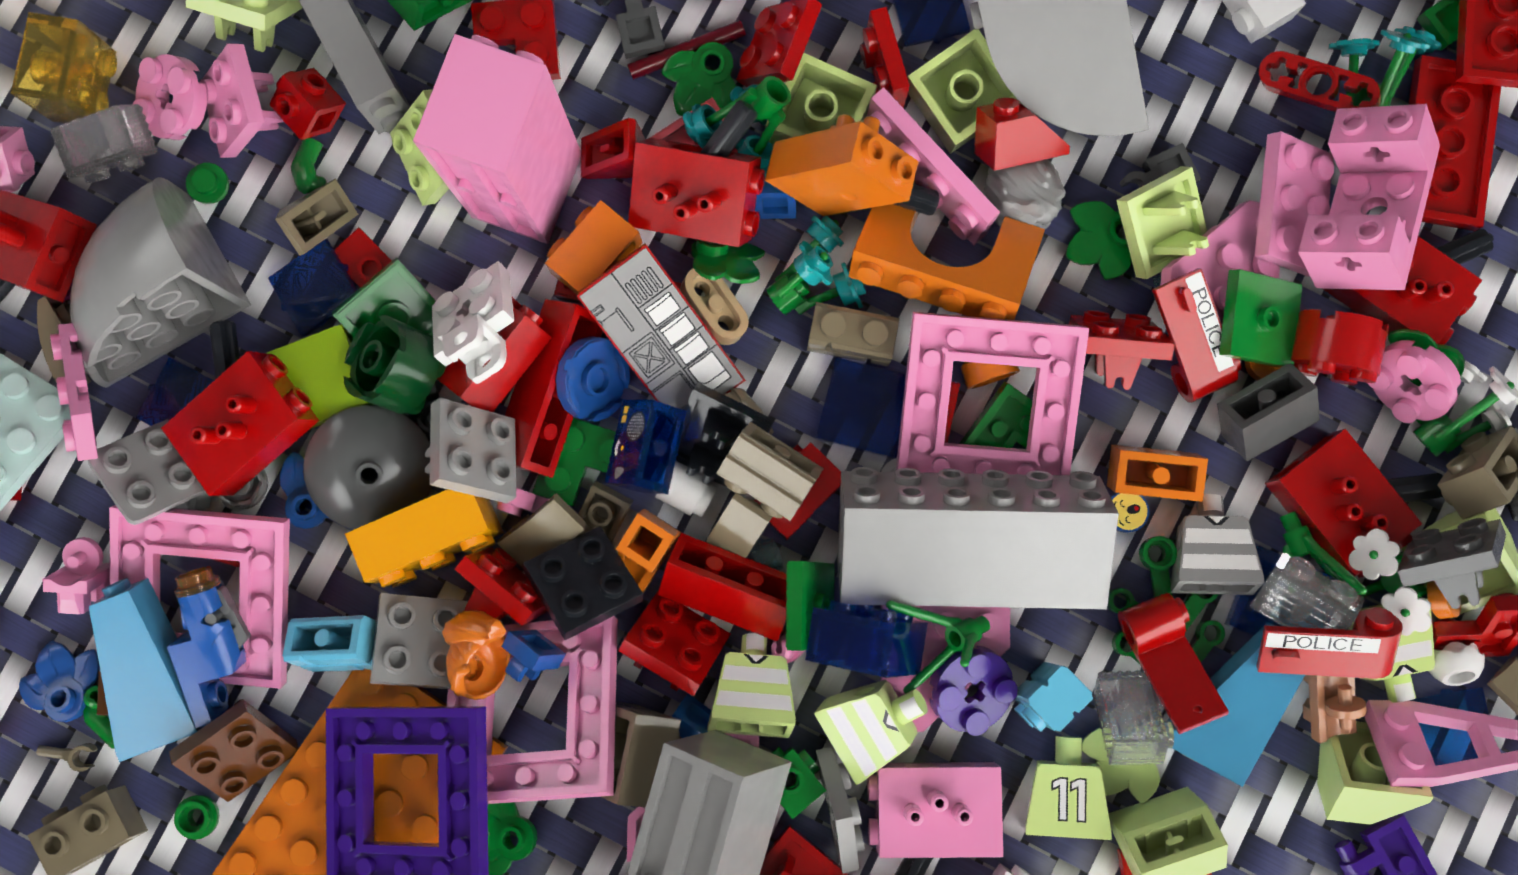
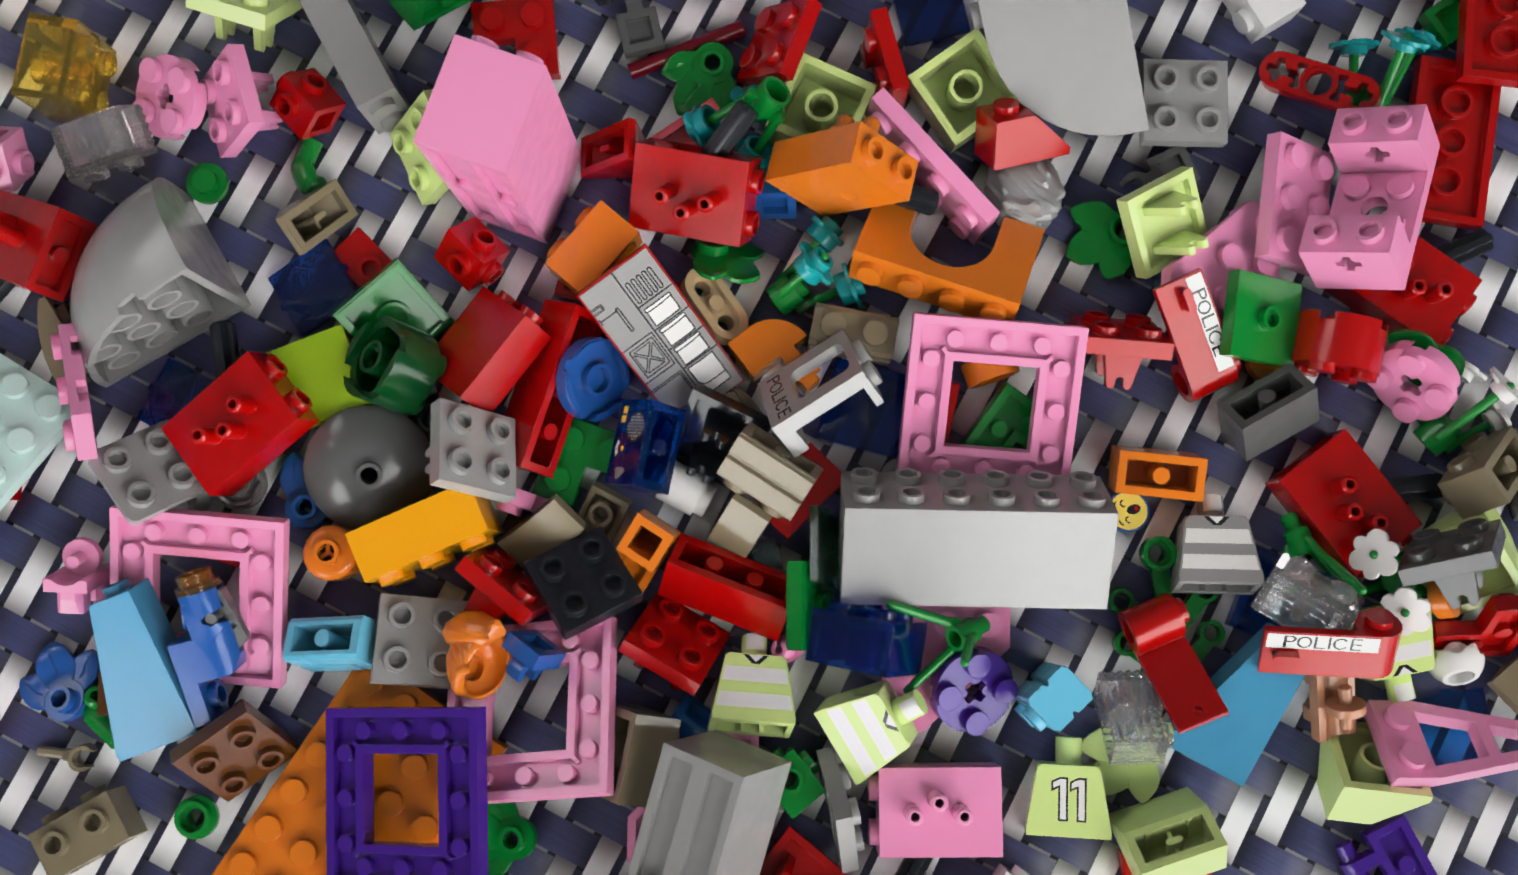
white plate [432,261,514,384] -> none
none -> orange head [303,525,360,581]
none -> red brick [434,216,510,292]
none -> orange brick [727,319,820,395]
none -> light grey window [758,329,884,458]
none -> clear green piece [810,505,840,594]
none -> light grey plate [1139,59,1228,148]

